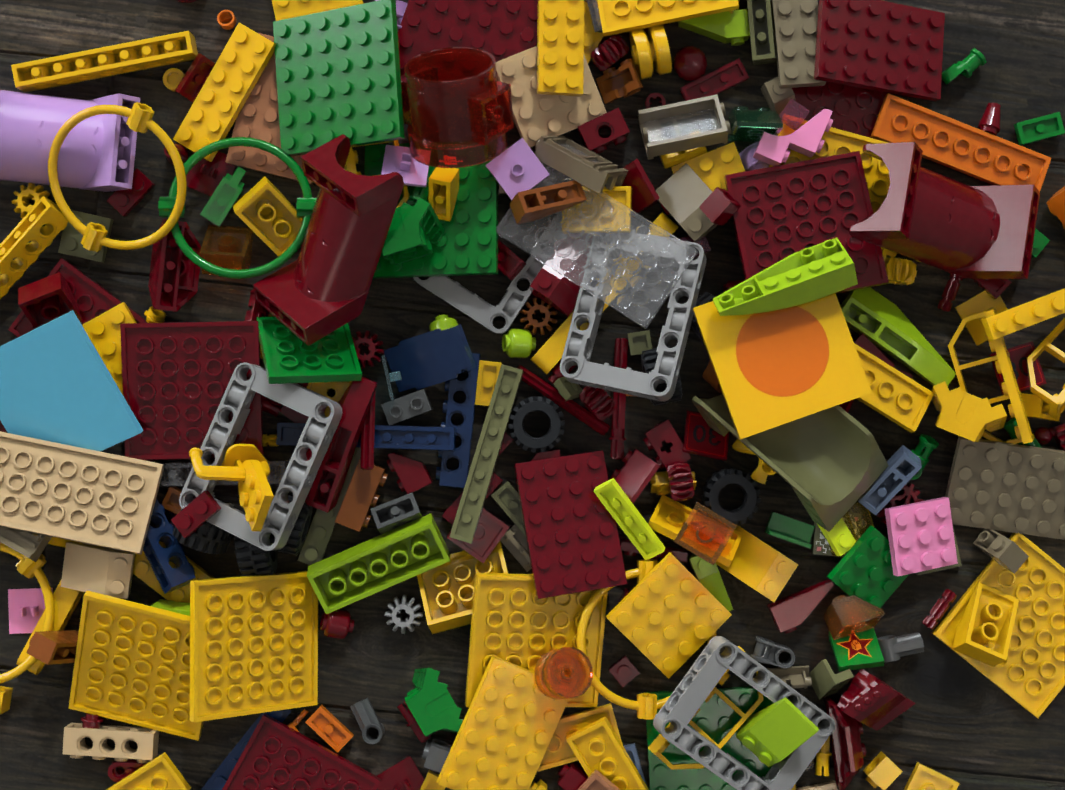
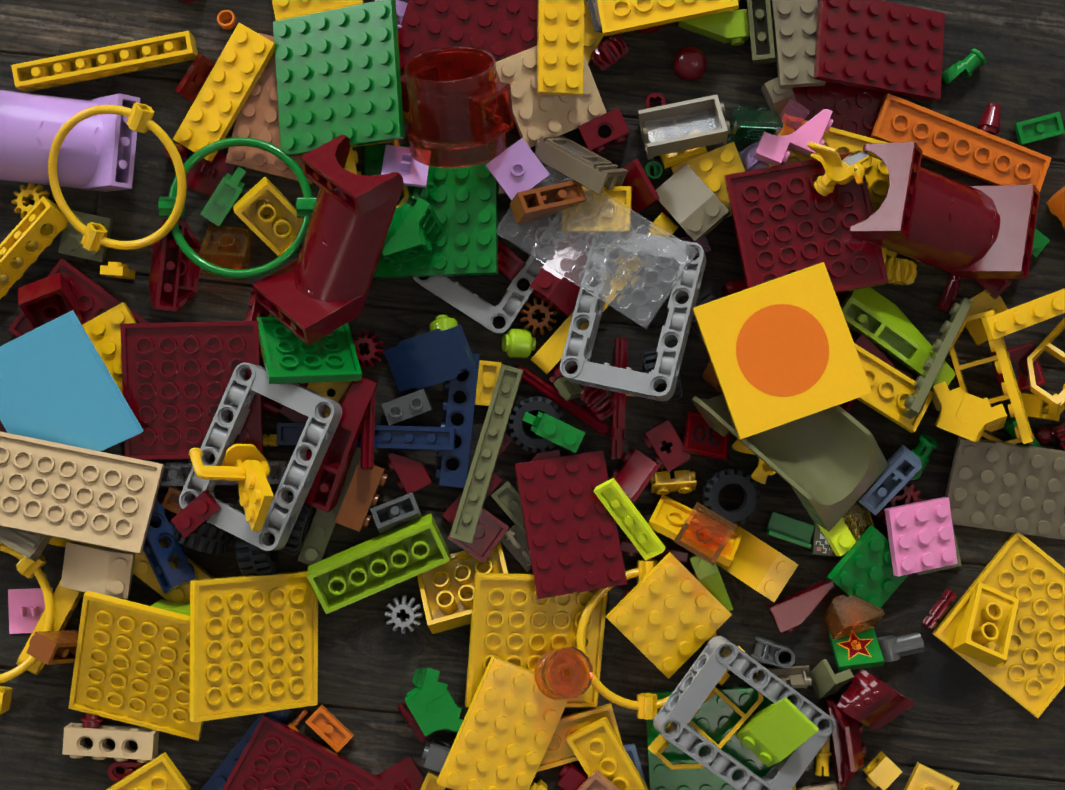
dark red plate [107,169,155,217] -> none
yellow plate [144,306,166,323] -> none
yellow tile [163,68,185,92] -> none
dark red head [320,609,354,639] -> none
dark grey piece [350,697,385,744] -> none
clear light blue piece [381,355,402,400] -> none
yellow slope [429,165,459,222] -> none
dark orange cylinder [596,58,643,104] -> none
dark red plate [608,655,640,687] -> none
olive plate [627,330,652,356] -> none
yellow wheel [629,25,672,80] -> none
dark red gear [667,462,694,501] -> none
dark red tile [679,58,749,101] -> none
dark red panel [700,187,741,226] -> none
lime wedge [713,237,858,316] -> none
dark tan slope [973,529,1029,574] -> none
none -> yellow plate [100,262,135,279]
none -> green hinge [522,412,585,453]
none -> green hinge [644,161,663,180]
none -> yellow animal [807,142,870,196]
none -> olive plate [903,297,973,419]

